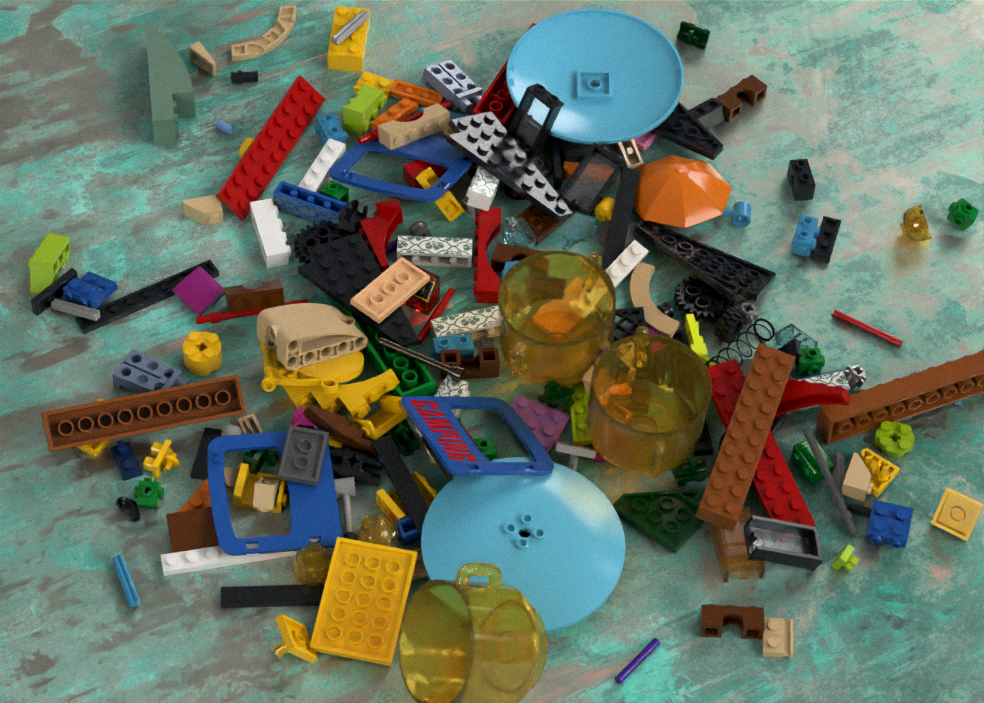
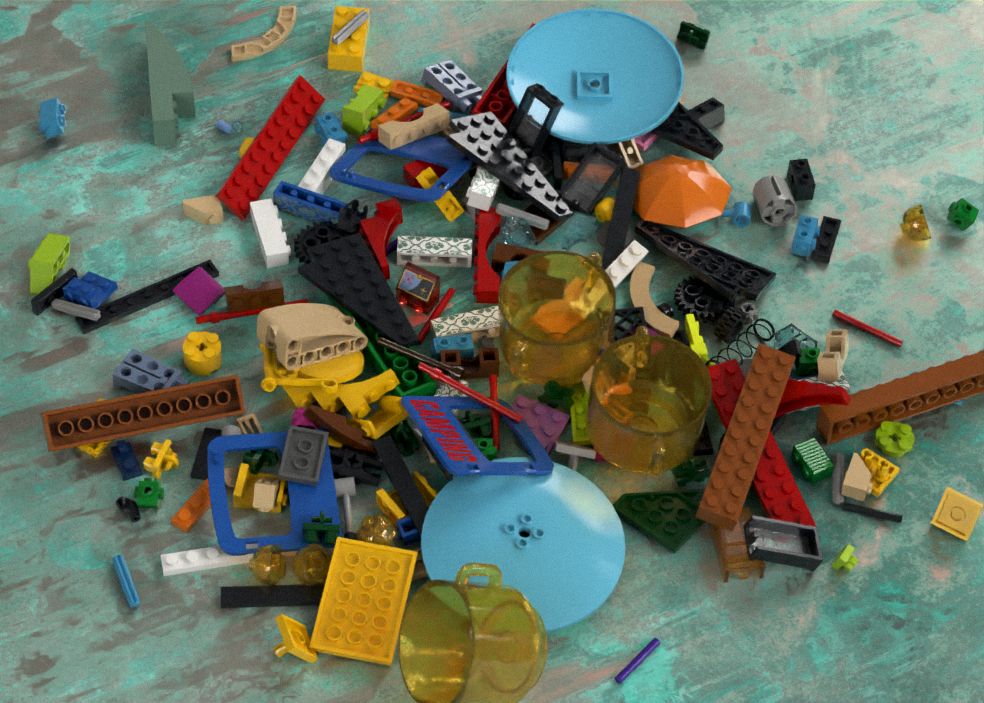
reddish brown tile [166,507,219,553] -> none
tan slope [189,41,216,77] -> none
black pin [231,70,258,84] -> none
green brick [320,180,349,203] -> none
light nougat tile [350,257,430,323] -> none
dark grey wheel [409,220,432,237] -> none
reddish brown arch [700,604,764,640] -> none
reddish brown arch [716,75,767,122] -> none
tan plate [762,617,793,659] -> none
dark grey bar [803,427,858,537] -> none
light grey gear [843,365,867,388] -> none
blue plate [865,500,913,548] -> none
none -> dark azure brick [38,97,66,139]
none -> clear yellow cylinder [249,544,286,586]
none -> dark green hips [302,511,340,545]
none -> red bar [418,362,523,423]
none -> dark green hips [461,410,491,438]
none -> red bar [489,374,500,452]
none -> light grey axle [496,203,549,230]
none -> light grey cylinder [753,175,797,227]
none -> tan arch [817,329,849,383]

